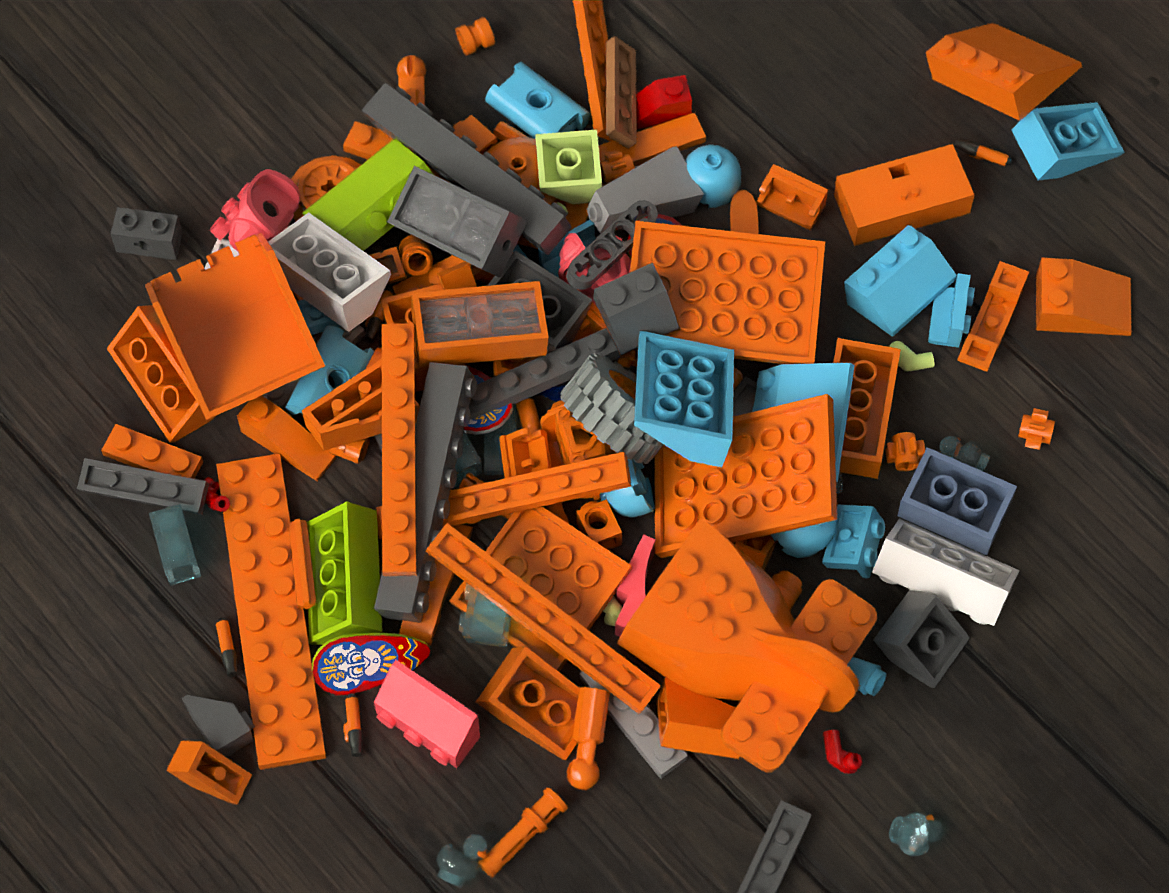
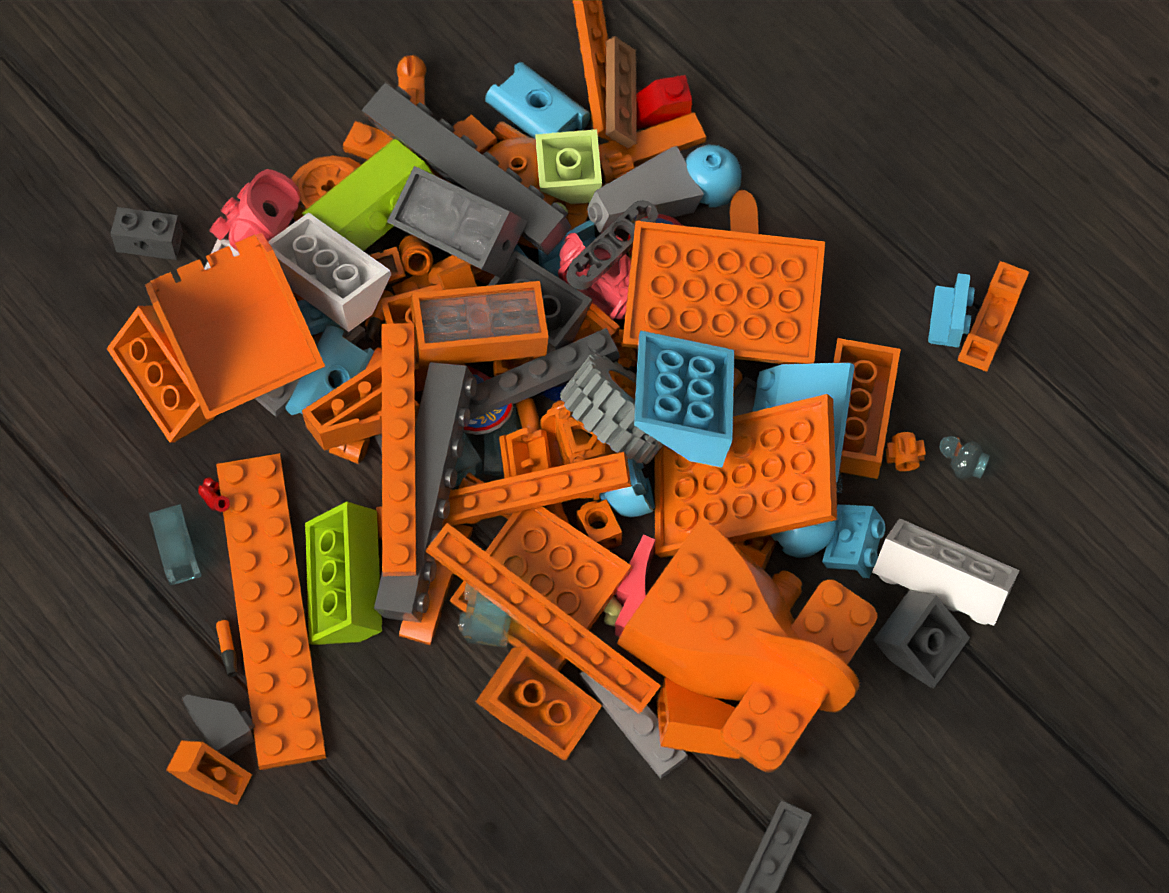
dark grey plate [77,458,209,515] -> none
orange plate [101,424,203,479] -> none
orange slope [237,395,336,481] -> none
orange axle [288,519,317,609] -> none
shield [312,633,430,695] -> none
piece [343,693,363,757] -> none
coral slope [374,660,480,768] -> none
clear light blue animal [437,834,489,888] -> none
orange wheel [456,17,495,56] -> none
orange pin [477,787,568,878] -> none
orange piece [566,687,610,790] -> none
dark grey slope [593,262,679,355] -> none
orange hinge [756,164,828,231] -> none
red arm [823,730,862,774] -> none
orange brick [834,144,974,246] -> none
medium azure slope [844,225,957,337] -> none
medium azure cone [848,657,886,696] -> none
yellowish green arm [889,341,934,371] -> none
clear light blue animal [889,813,944,856] -> none
sand blue brick [897,447,1017,555] -> none
orange slope [926,23,1082,121] -> none
piece [954,138,1012,166] -> none
medium azure slope [1012,102,1124,180] -> none
orange gear [1018,408,1055,450] -> none
orange slope [1036,258,1131,336] -> none

